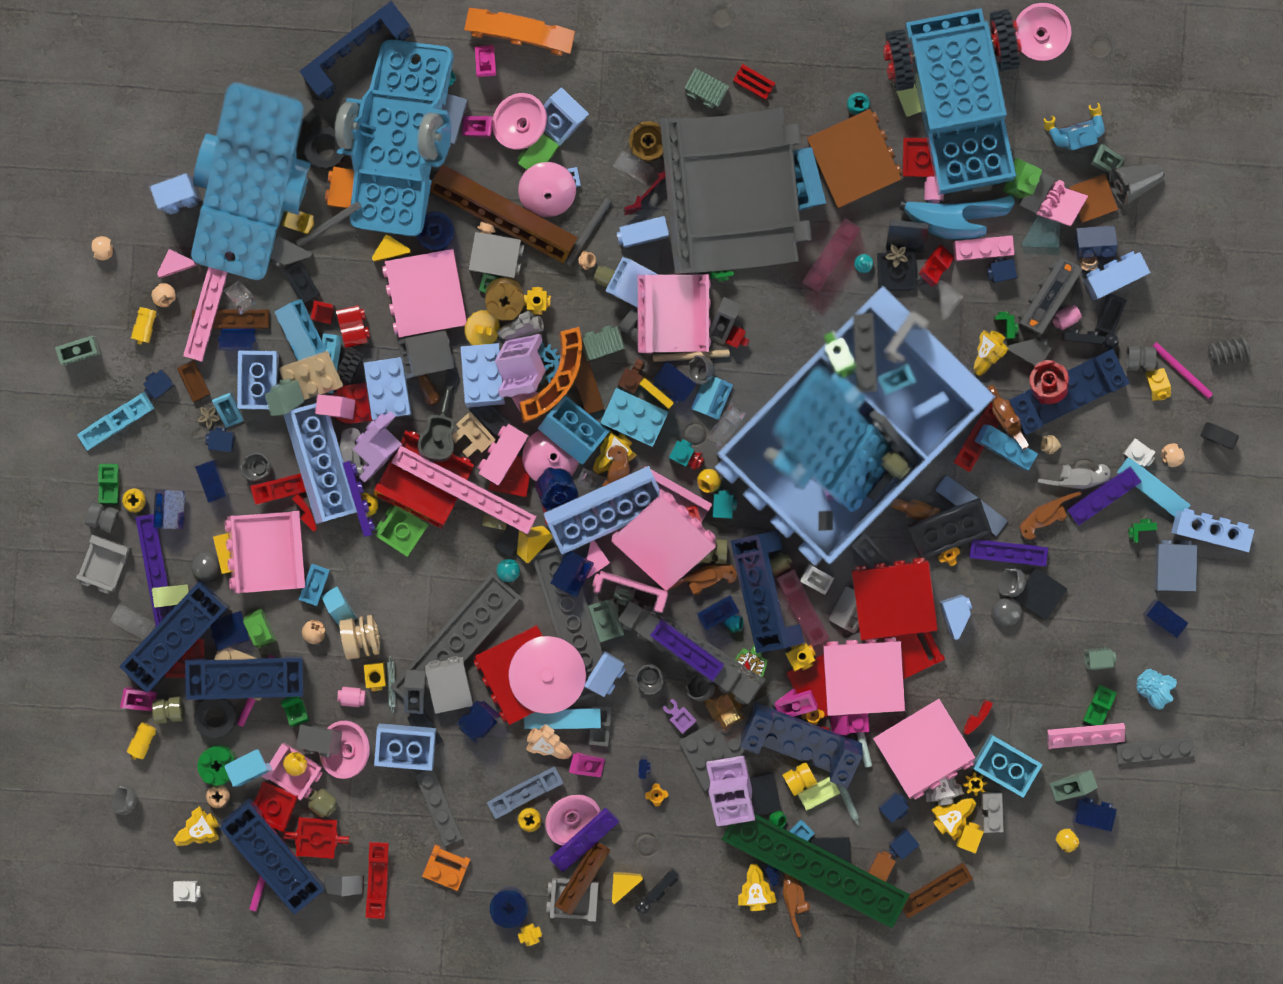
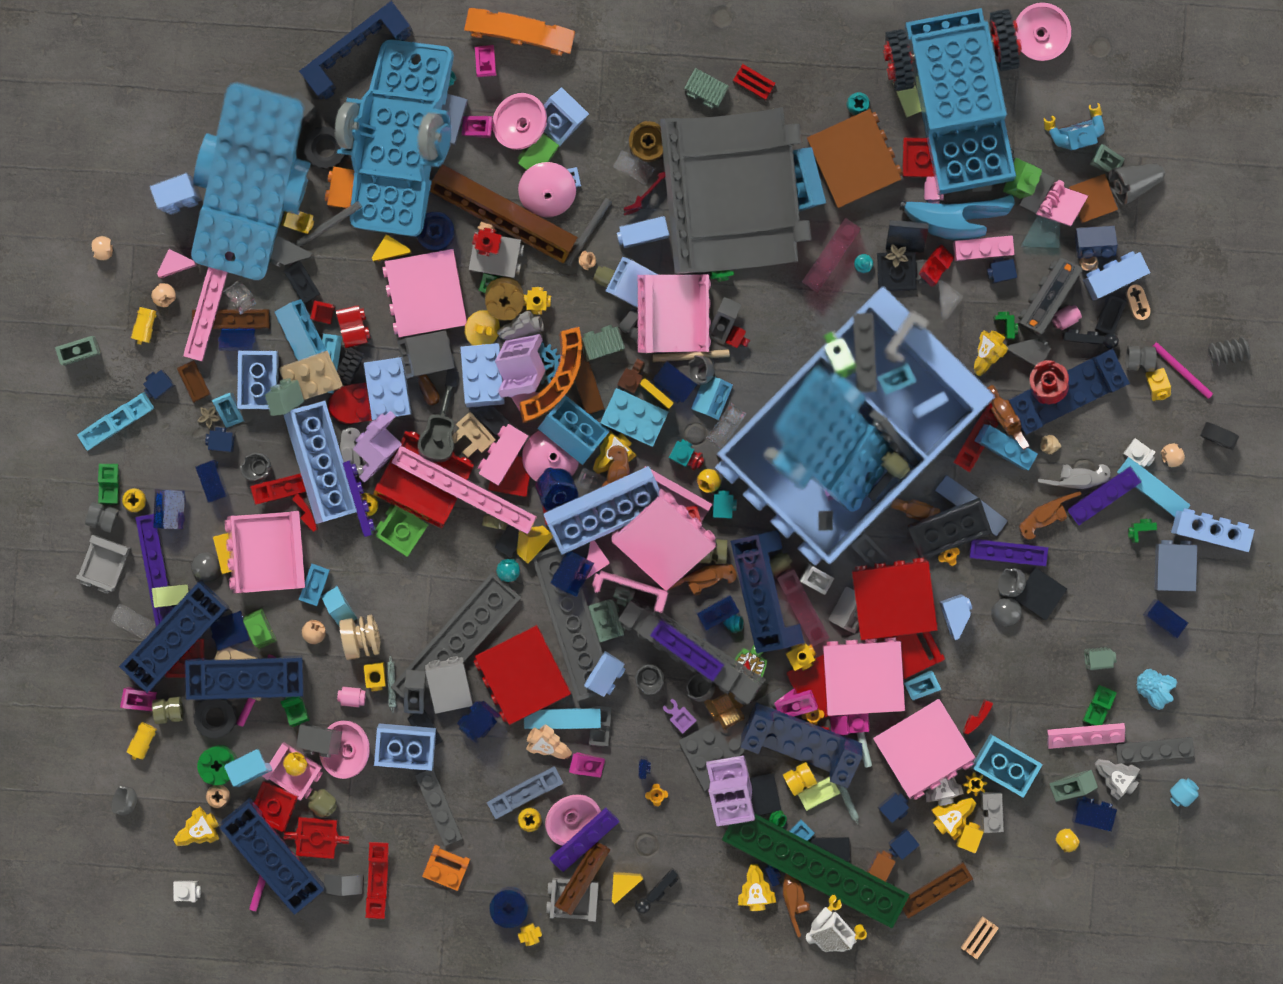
bright pink slope [315,395,355,419] -> none
bright pink dish [509,636,586,714] -> none
none -> red brick [472,227,502,256]
none -> white torso [806,895,867,952]
none -> medium azure slope [904,670,941,701]
none -> light nougat tile [961,916,999,959]
none -> light grey rock [1094,759,1140,800]
none -> light nougat beam [1126,285,1150,320]
none -> medium azure head [1170,778,1199,807]

